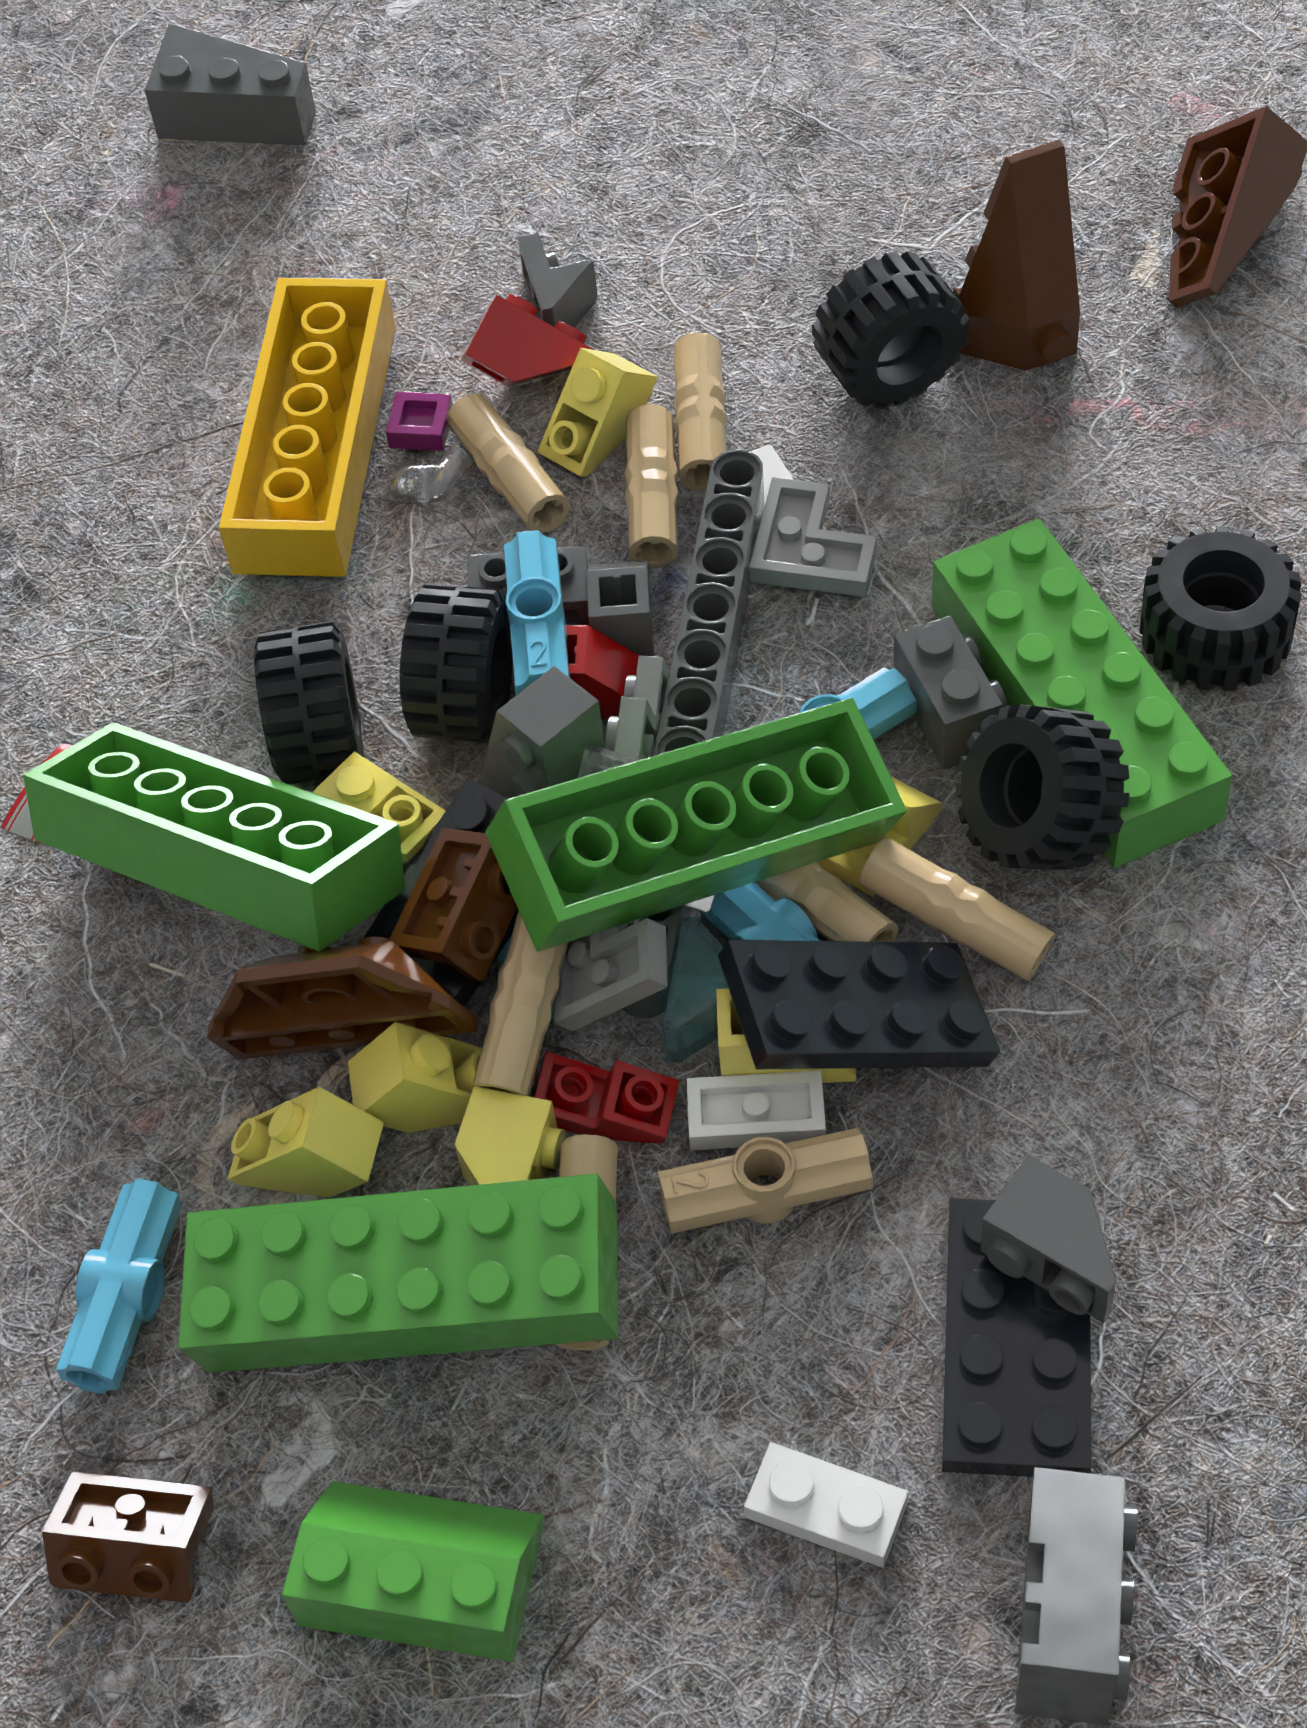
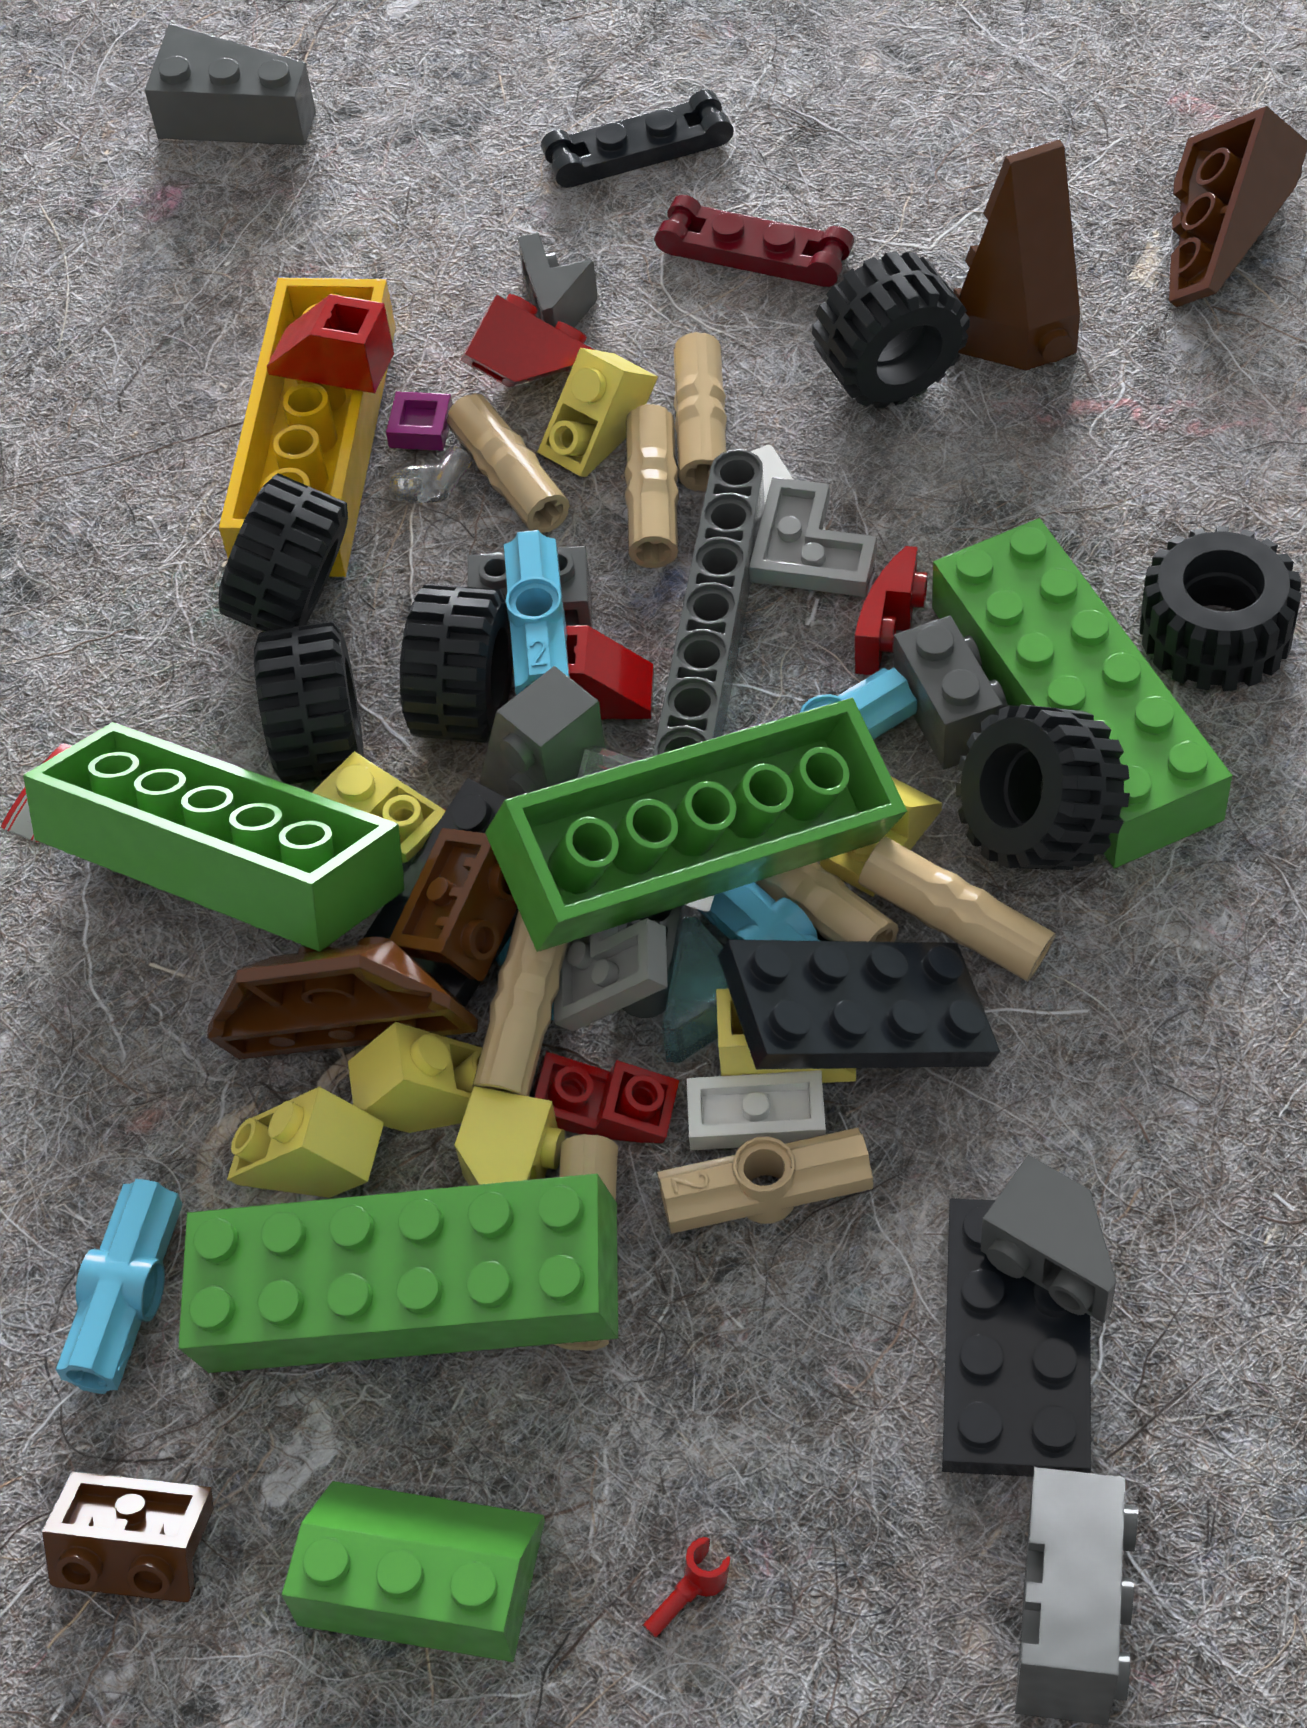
dark grey slope [586,560,654,656] -> none
light grey plate [606,655,670,767] -> none
white plate [744,1442,908,1568] -> none
none -> black tyre [218,473,348,632]
none -> red slope [266,294,394,394]
none -> black plate [541,89,734,188]
none -> red hand [642,1537,730,1638]
none -> dark red plate [654,195,855,287]
none -> red slope [855,546,928,675]

